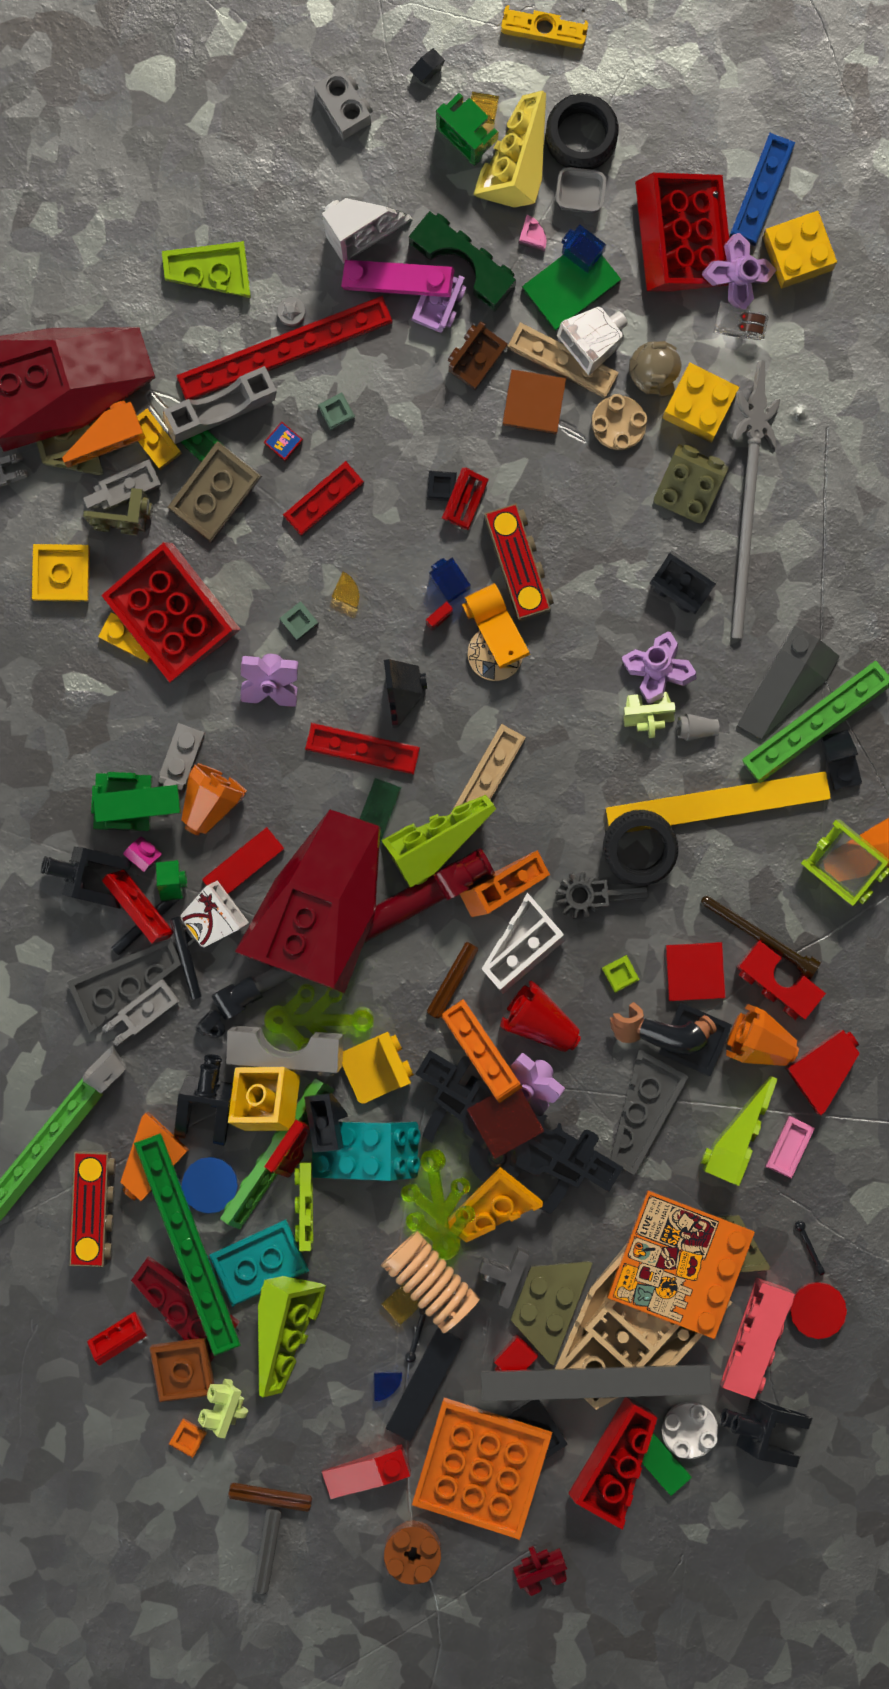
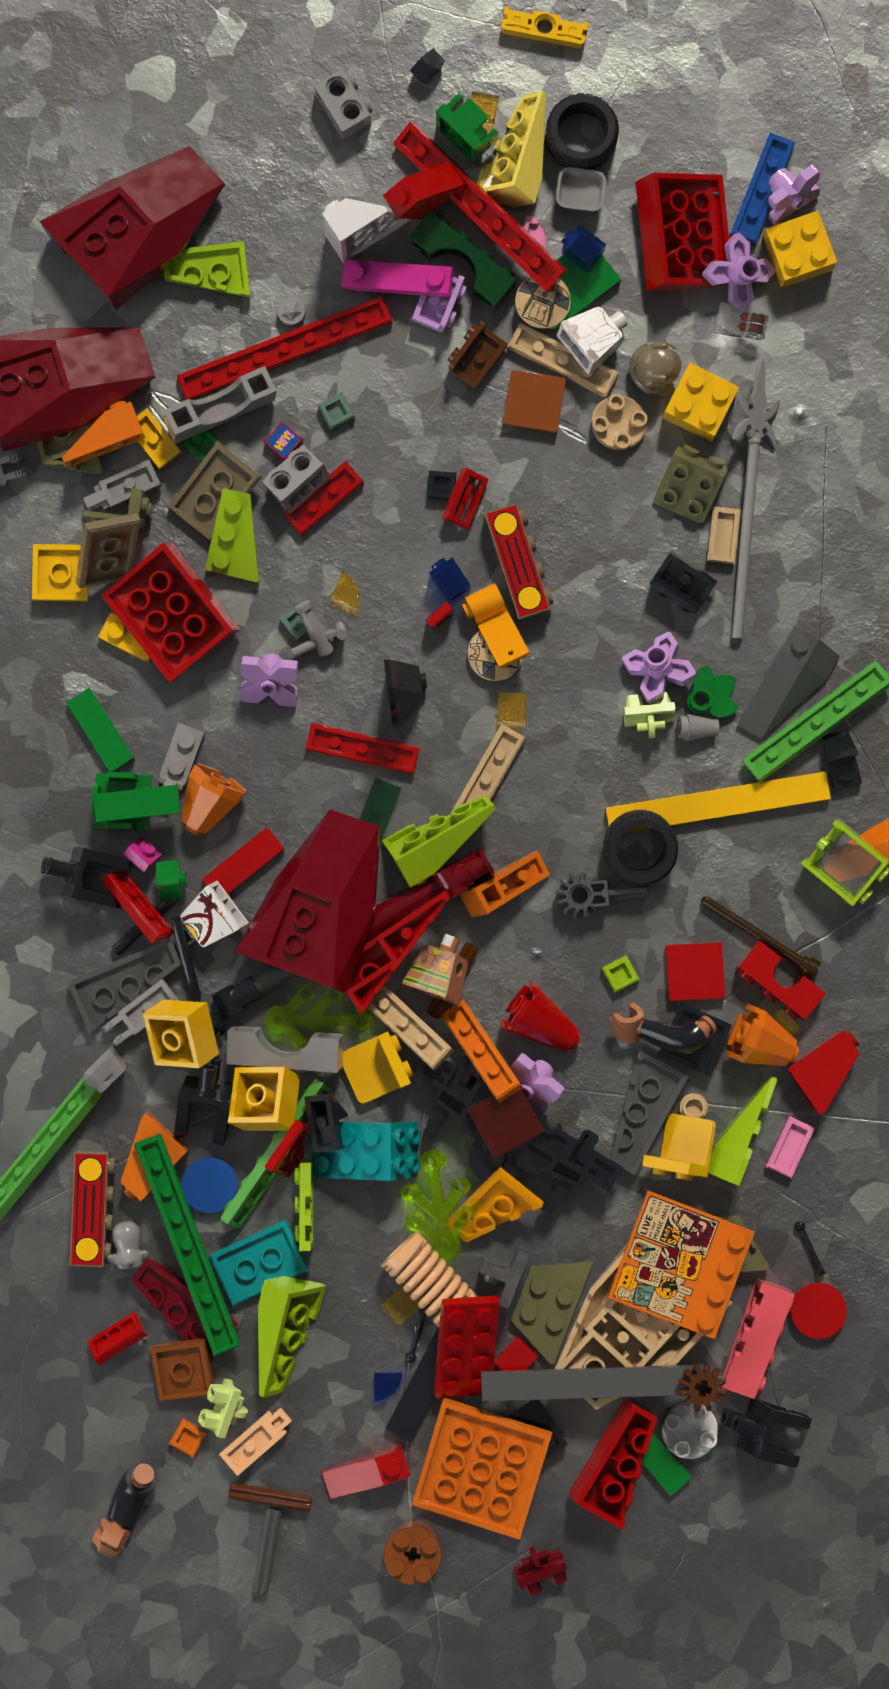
white wedge [482,893,567,994] -> none
none -> dark red wedge [40,146,225,310]
none -> green tile [66,687,135,772]
none -> dark tan tile [75,513,141,589]
none -> piece [91,1462,157,1557]
none -> light grey animal [107,1221,149,1269]
none -> yellow brick [143,1000,219,1068]
none -> lime wing [205,488,260,583]
none -> light nougat hinge [219,1408,292,1476]
none -> light grey brick [262,445,331,514]
none -> light grey piece [291,600,347,659]
none -> red wedge [346,889,451,1014]
none -> tan tile [368,985,454,1071]
none -> red slope [383,162,466,219]
none -> red plate [393,122,568,292]
none -> nougat torso [402,934,468,1005]
none -> red plate [433,1295,500,1398]
none -> clear yellow tile [498,692,526,722]
none -> dish [515,277,571,329]
none -> yellow bracket [642,1113,716,1181]
none -> reddish brown gear [678,1362,727,1412]
none -> tan plate [679,1093,708,1119]
none -> green plate [687,665,739,718]
none -> tan tile [706,506,741,566]
none -> lavender plant [768,164,820,226]
none -> clear yellow tile [772,1008,801,1035]

